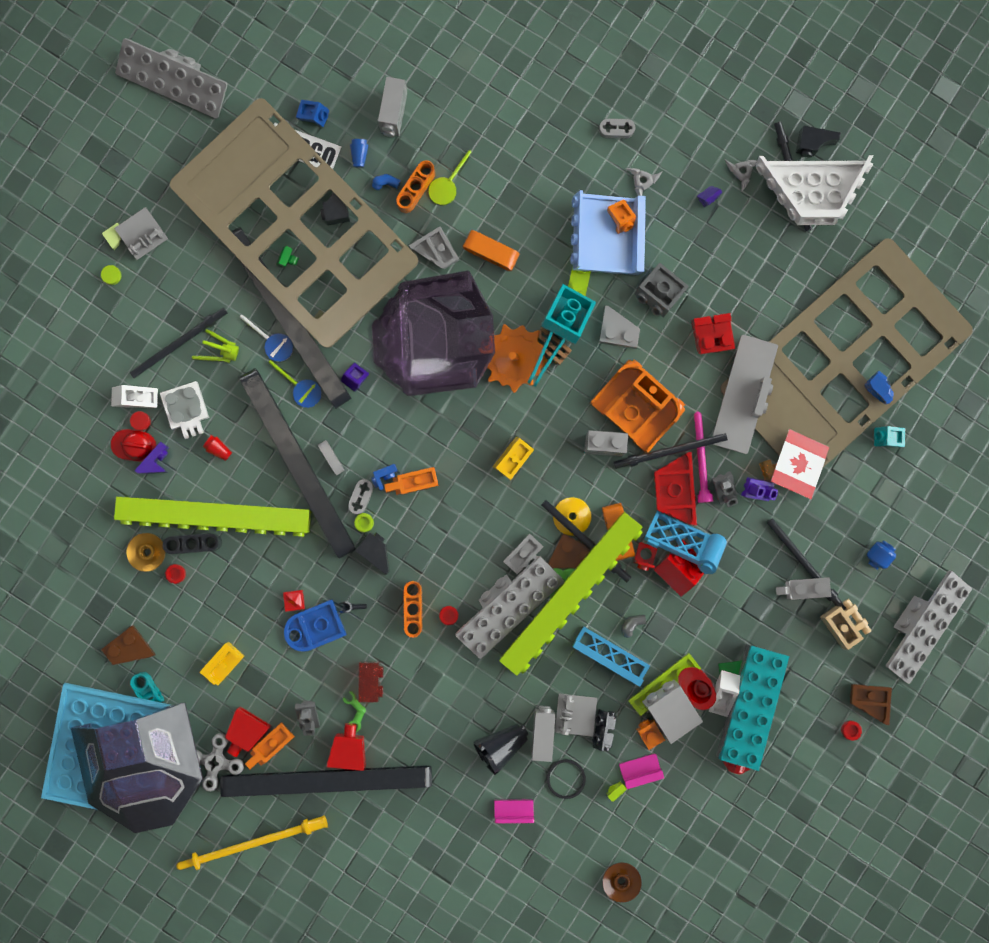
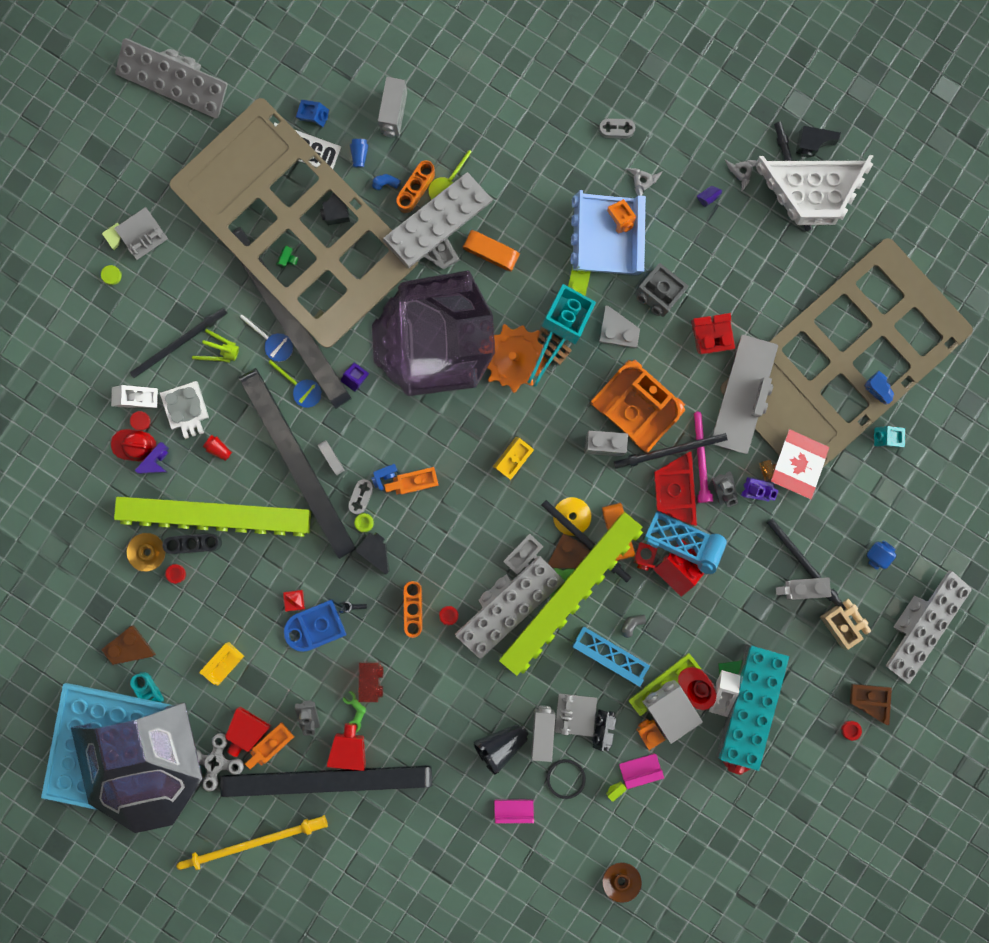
none -> light grey plate [383,172,493,269]

